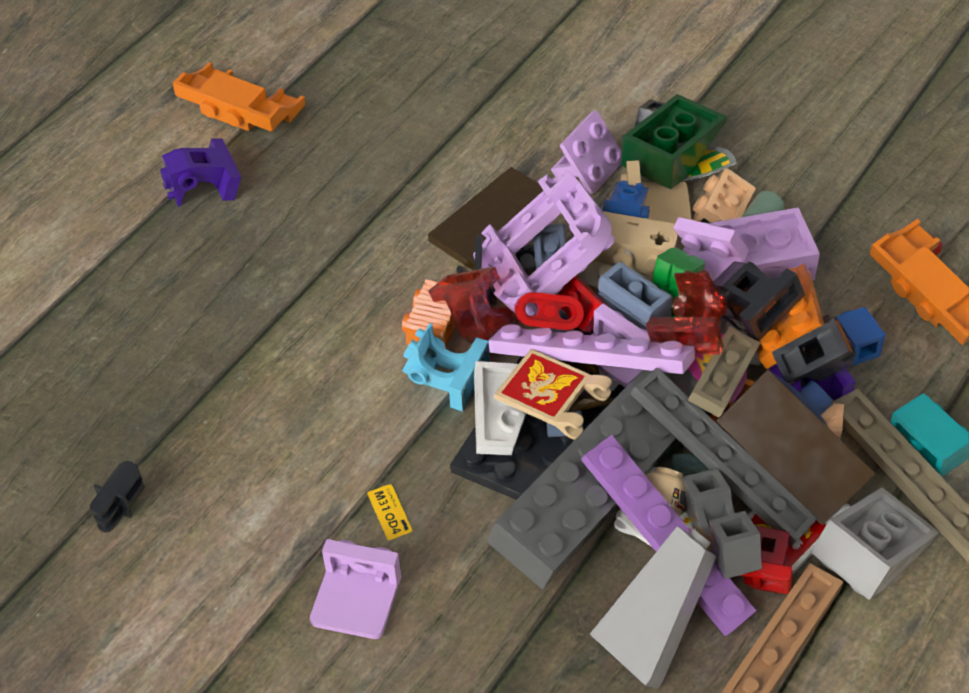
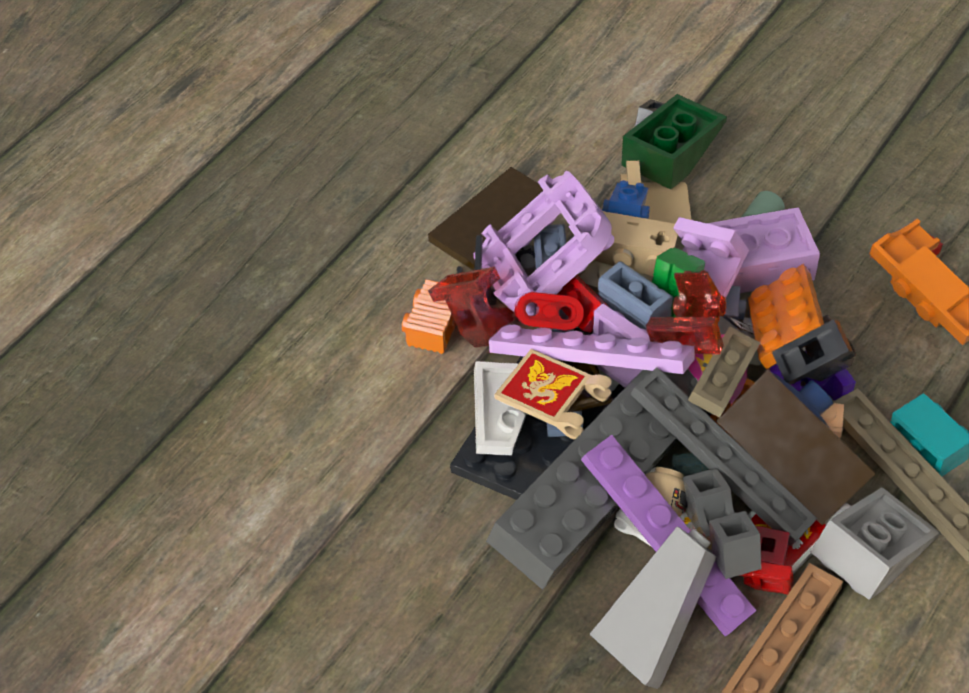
black arm [90,461,145,533] -> none
dark purple tile [160,138,241,206] -> none
orange bracket [173,62,306,132] -> none
lavender bracket [310,539,402,639] -> none
yellow sticker [367,484,413,540] -> none
medium azure tile [402,323,490,412] -> none
lavender bracket [551,111,622,194] -> none
sticker [682,146,736,181] -> none
light nougat bracket [692,168,756,223] -> none
black tile [711,261,805,342] -> none
blue brick [835,307,886,366] -> none

